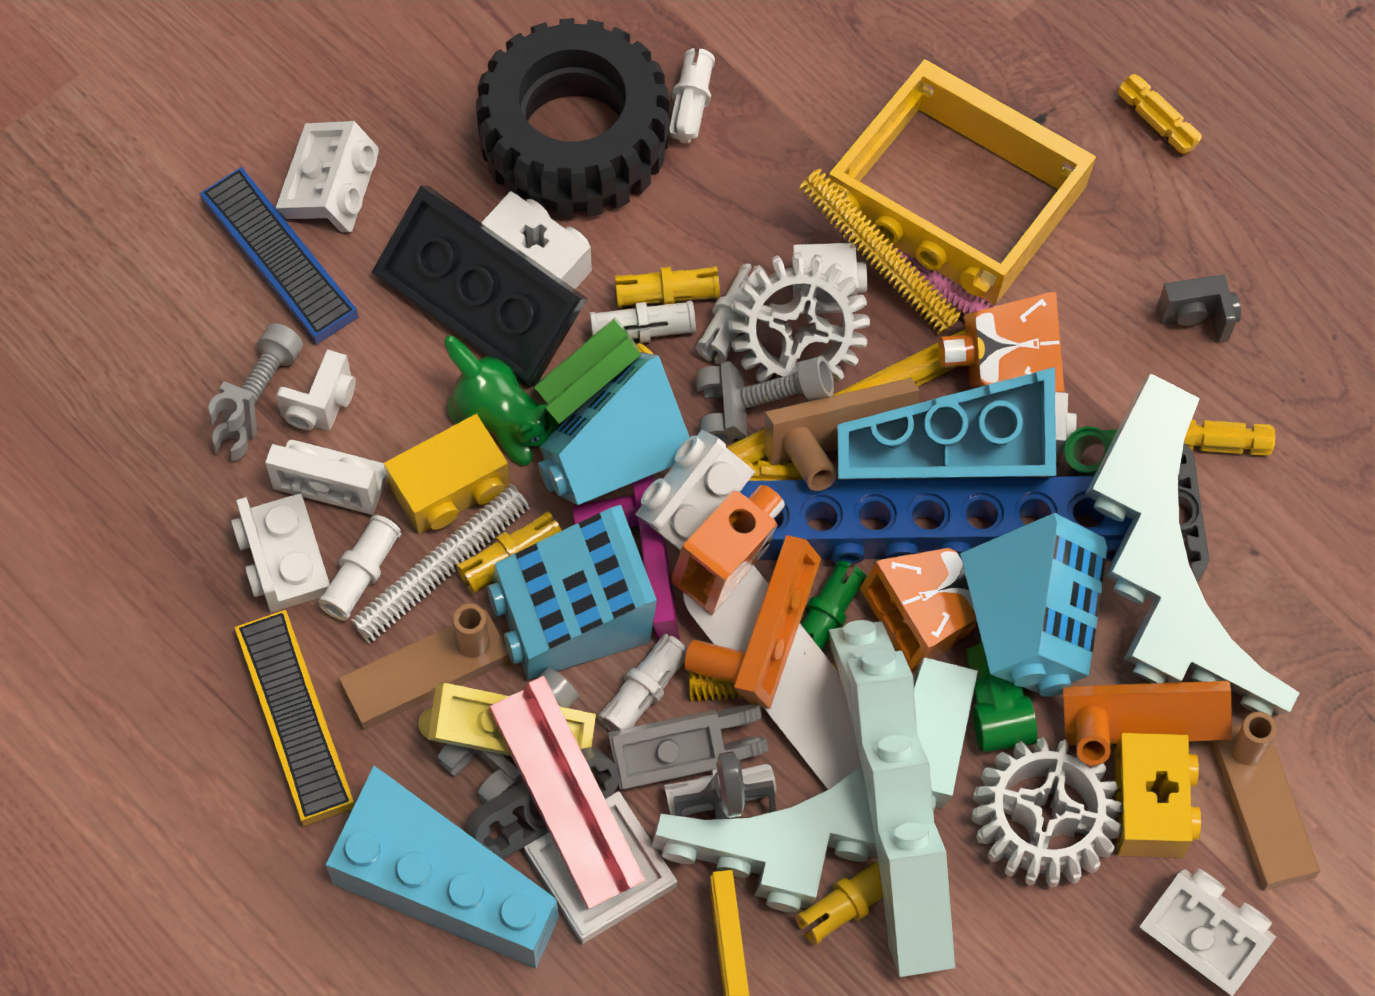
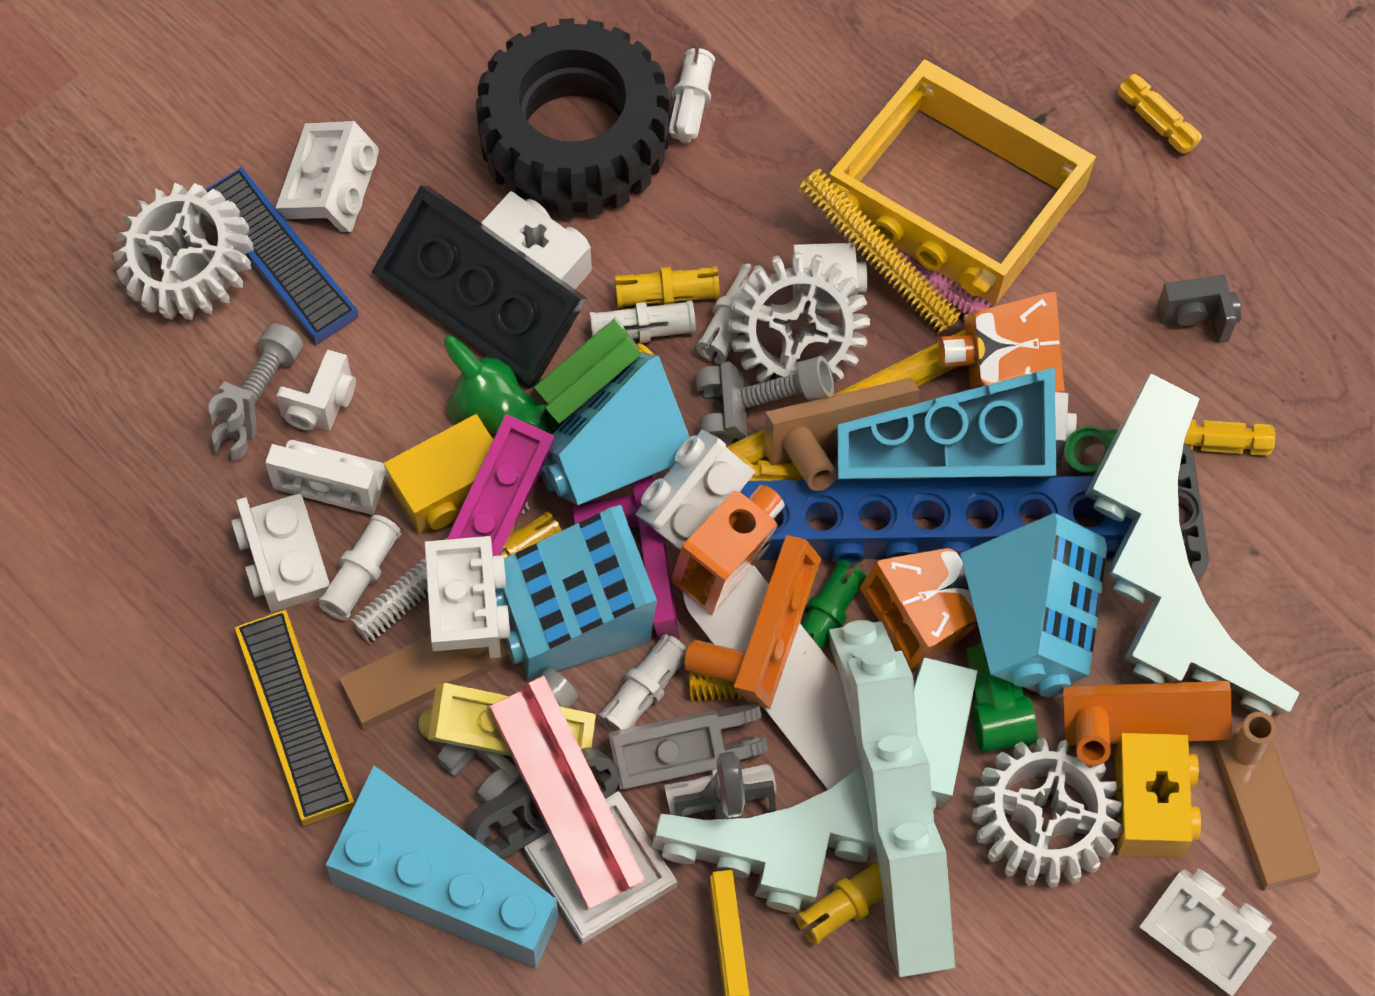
none -> white gear [113,183,254,320]
none -> white bracket [425,536,510,658]
none -> dark pink piece [447,414,556,556]

